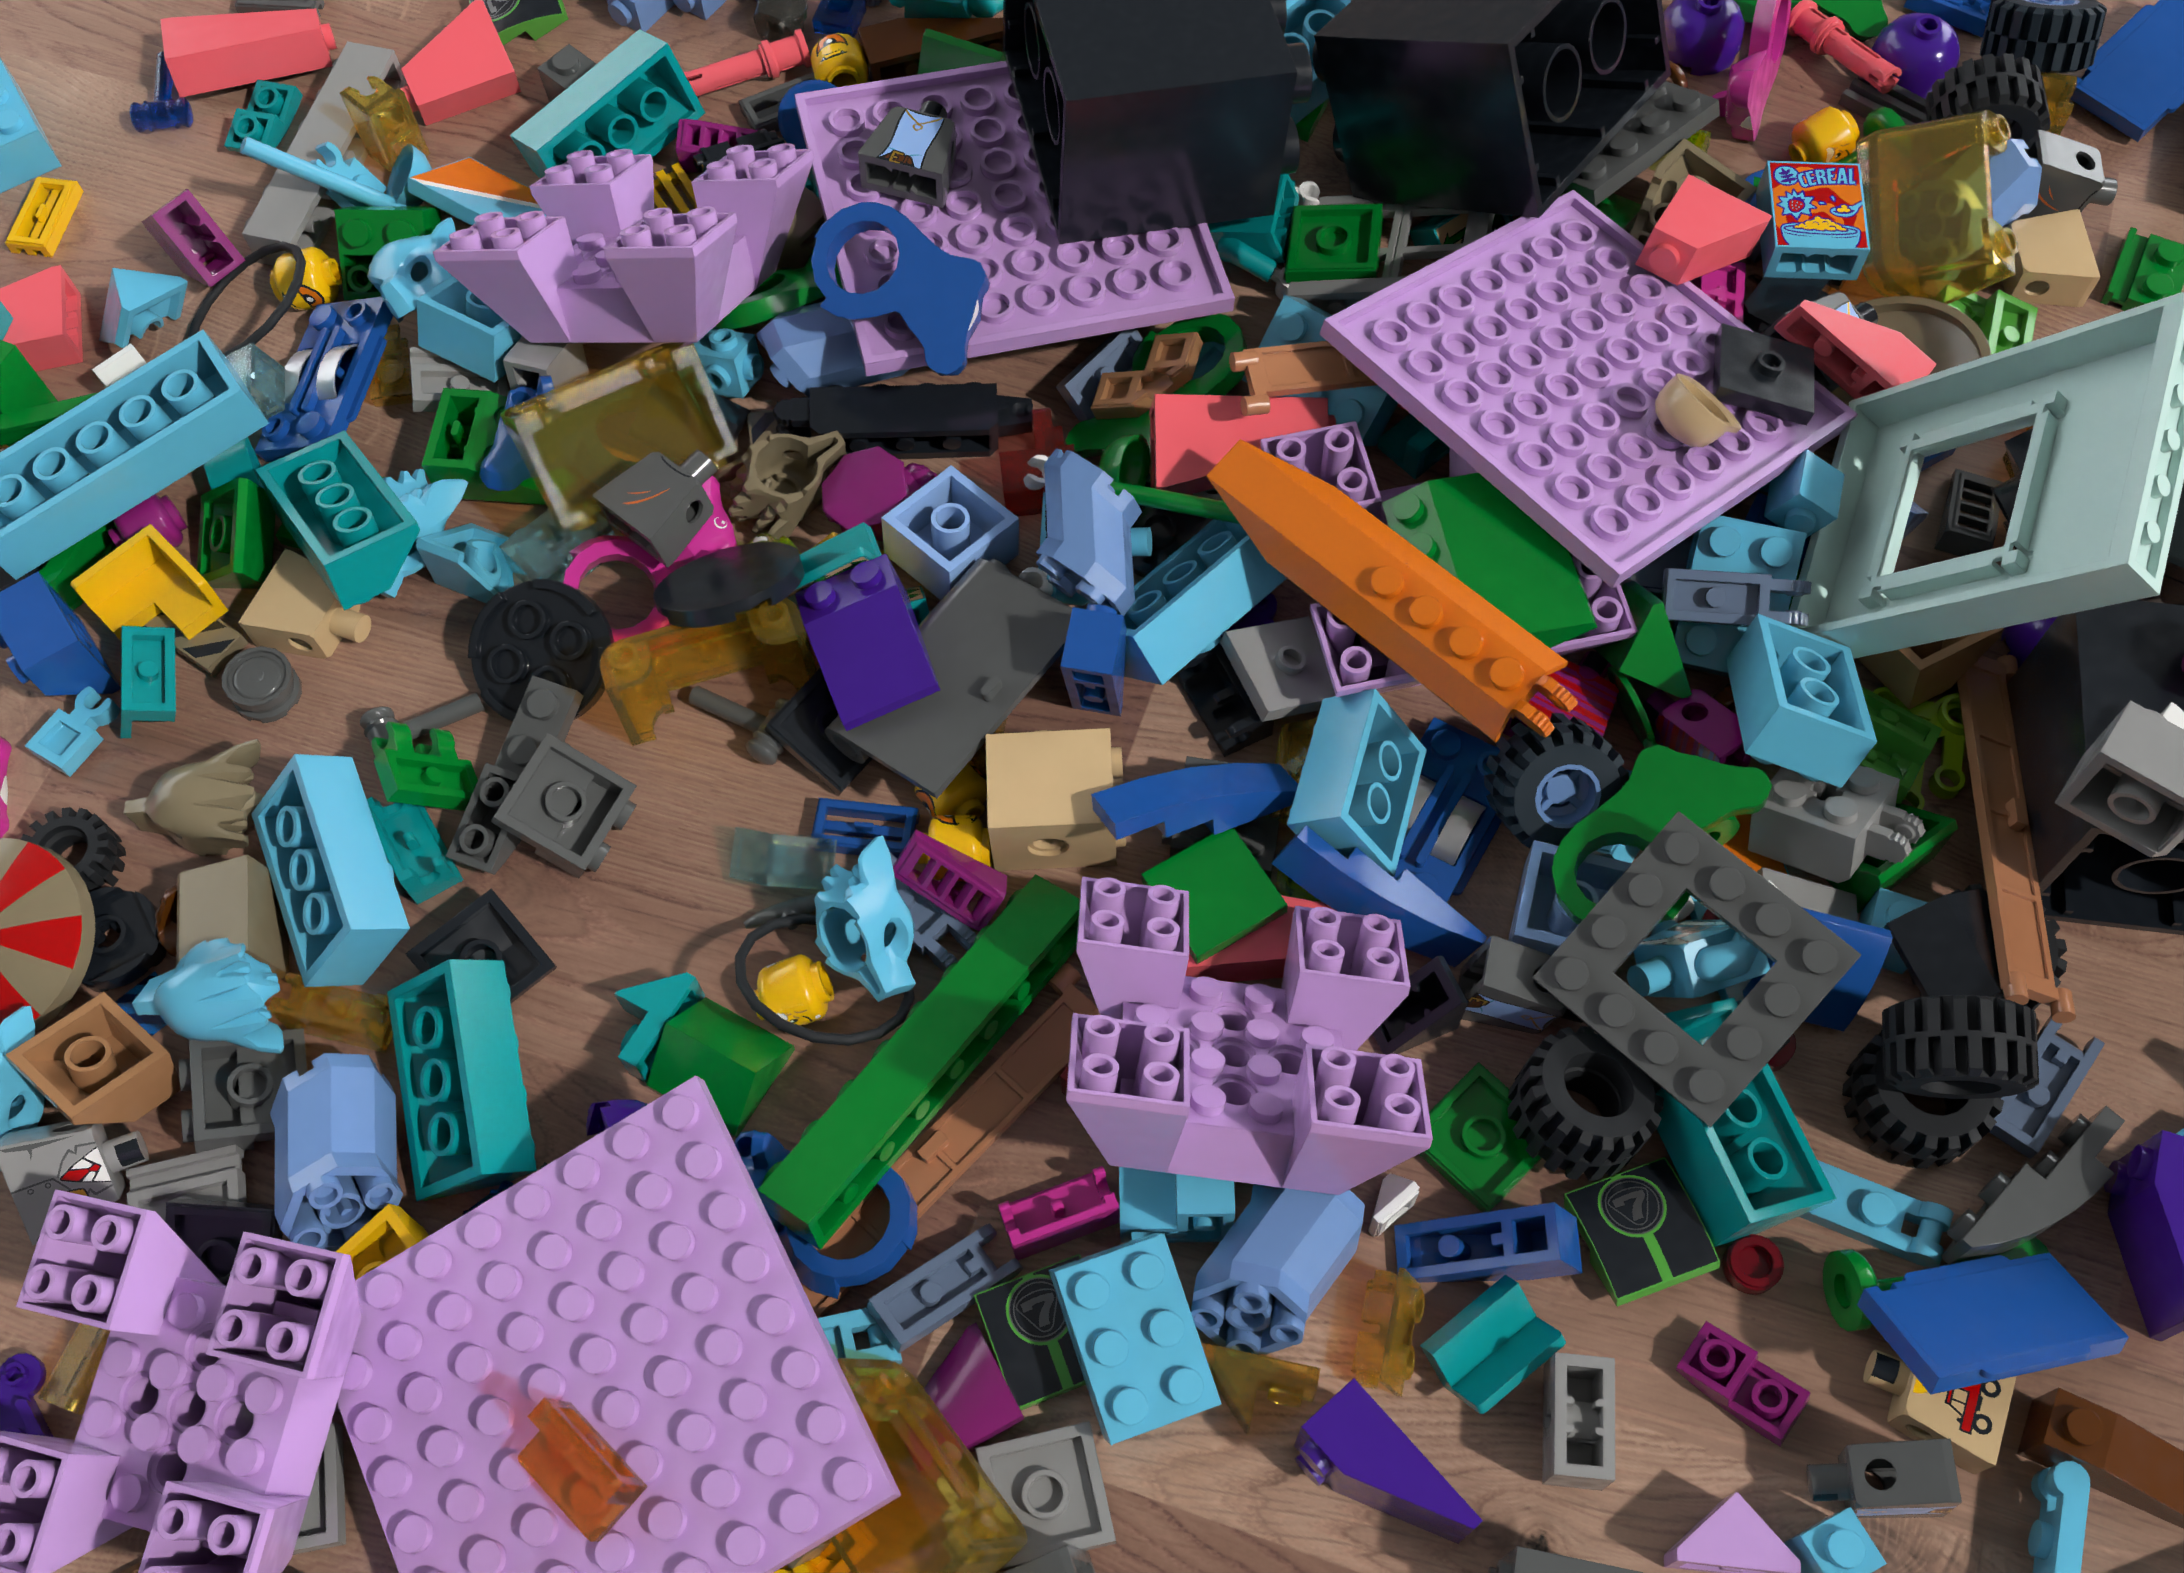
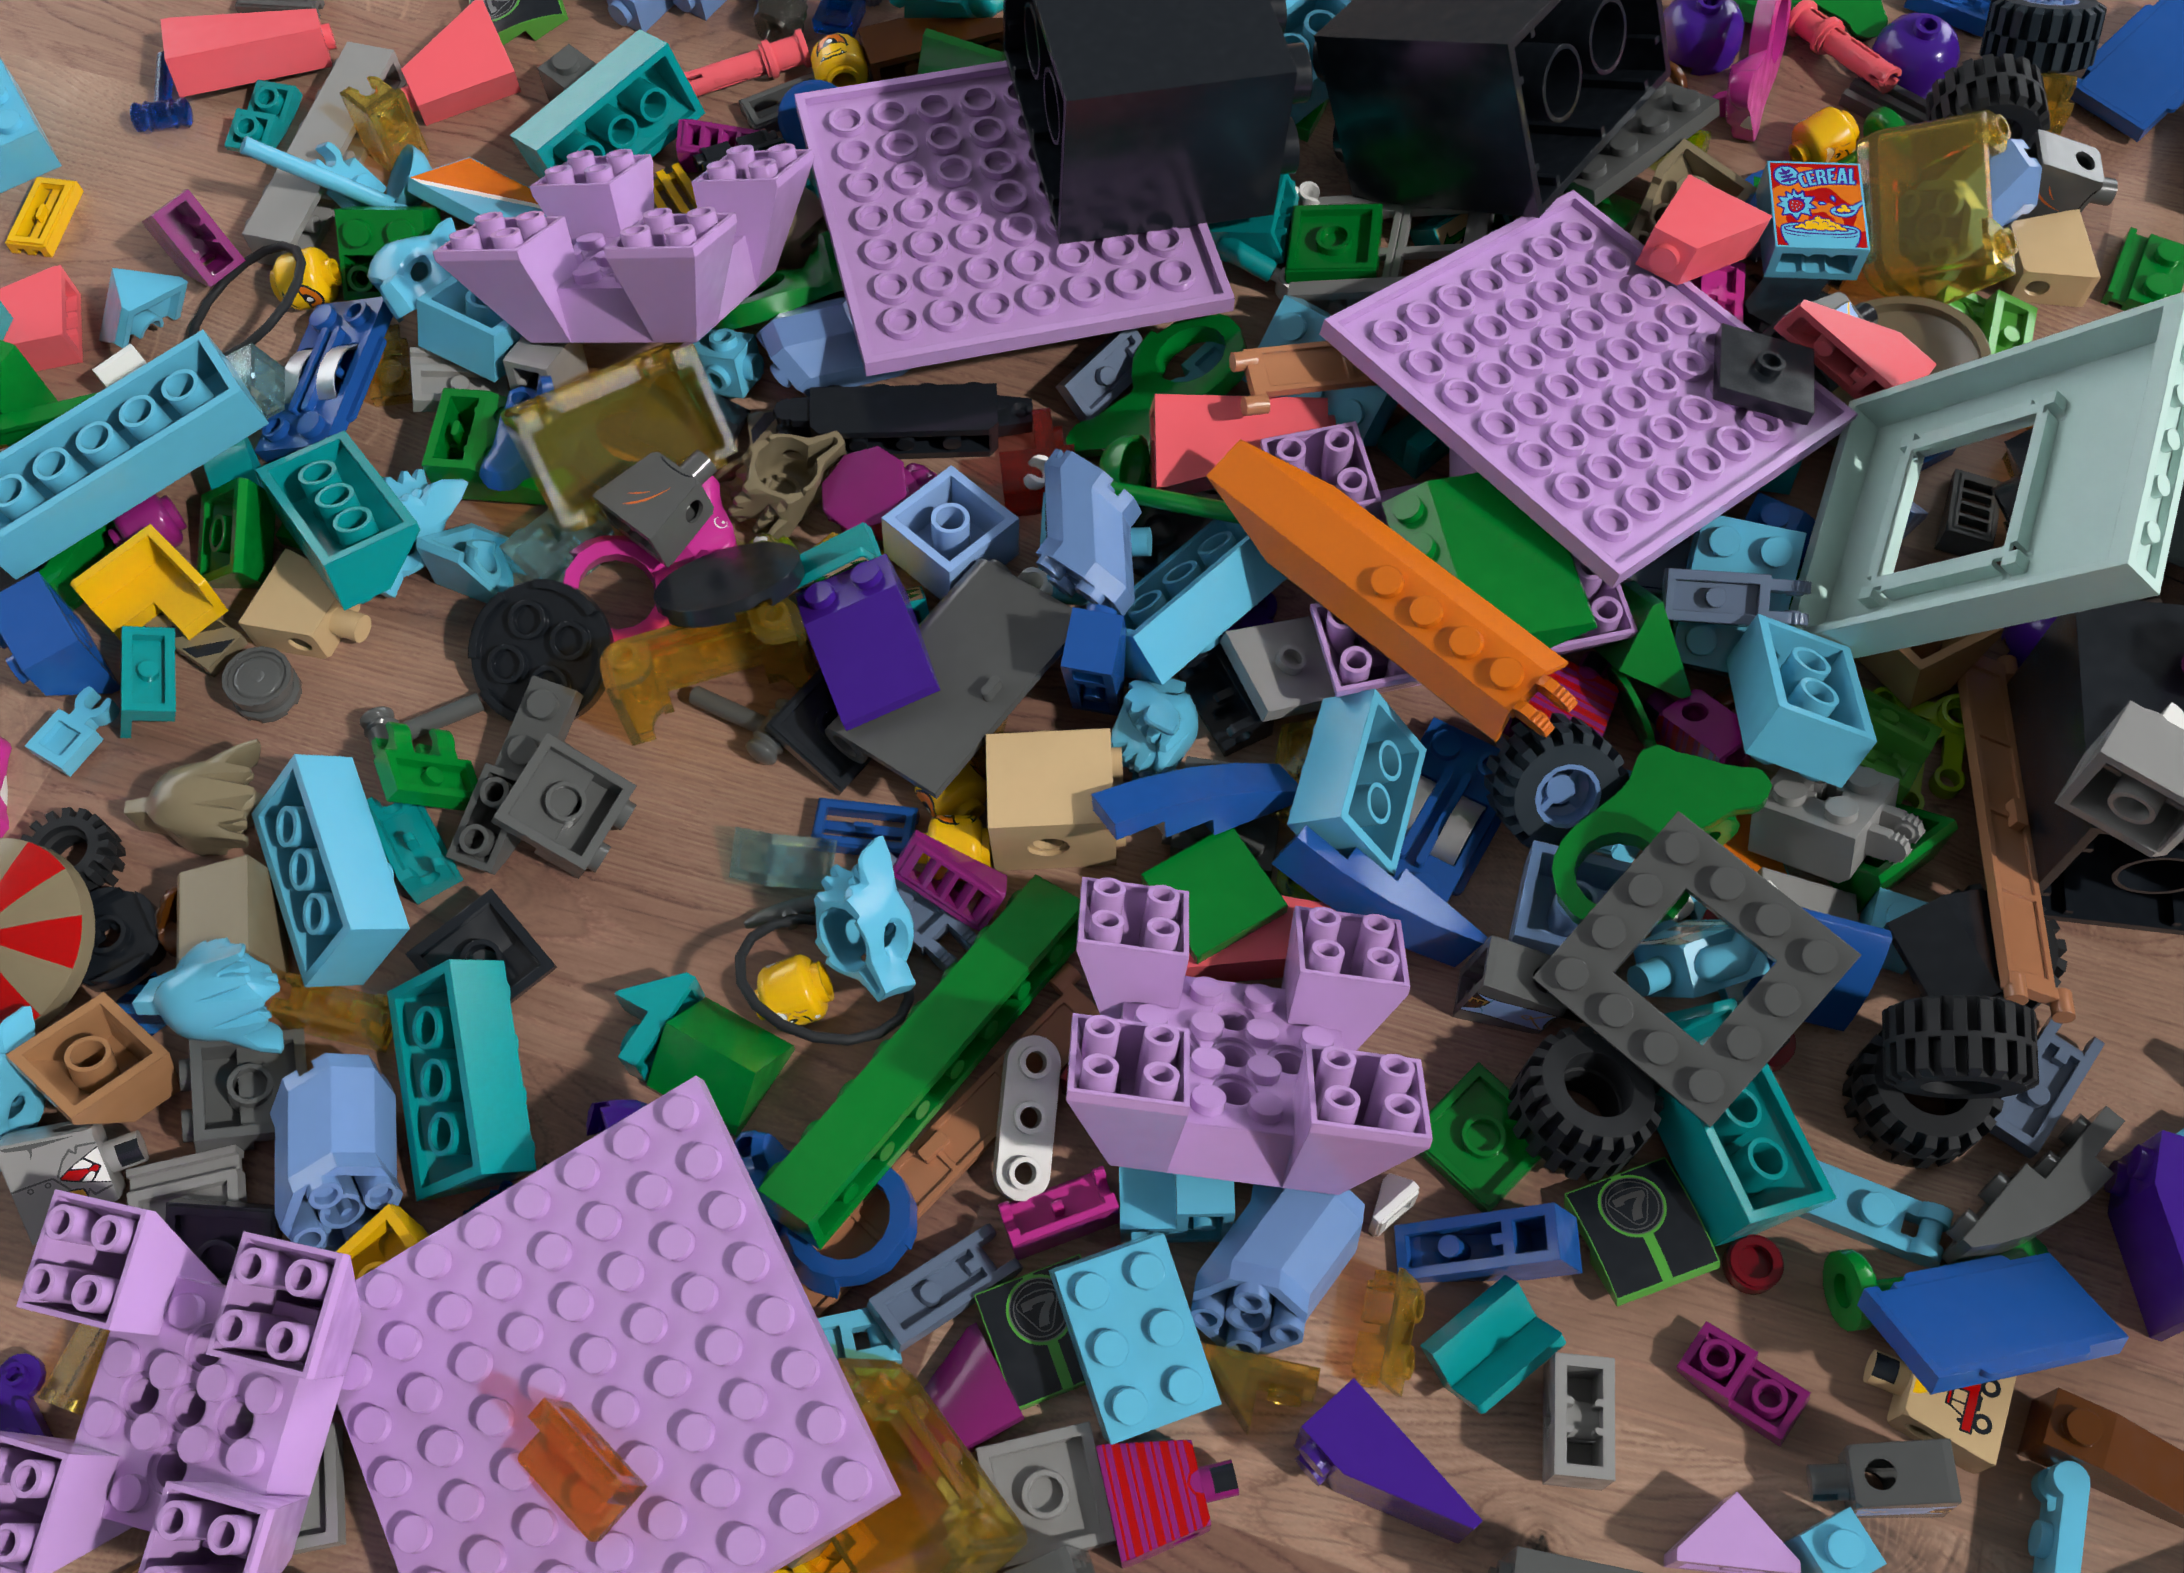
blue animal [811,202,990,376] -> none
dark grey torso [858,101,956,208] -> none
medium nougat tile [1091,332,1203,419] -> none
black slope [1372,956,1468,1055] -> none
tan cap [1655,373,1742,447] -> none
medium azure brick [1764,449,1845,538] -> none
none -> white plate [992,1035,1061,1201]
none -> torso [1096,1440,1239,1569]
none -> medium azure piece [1111,678,1198,781]

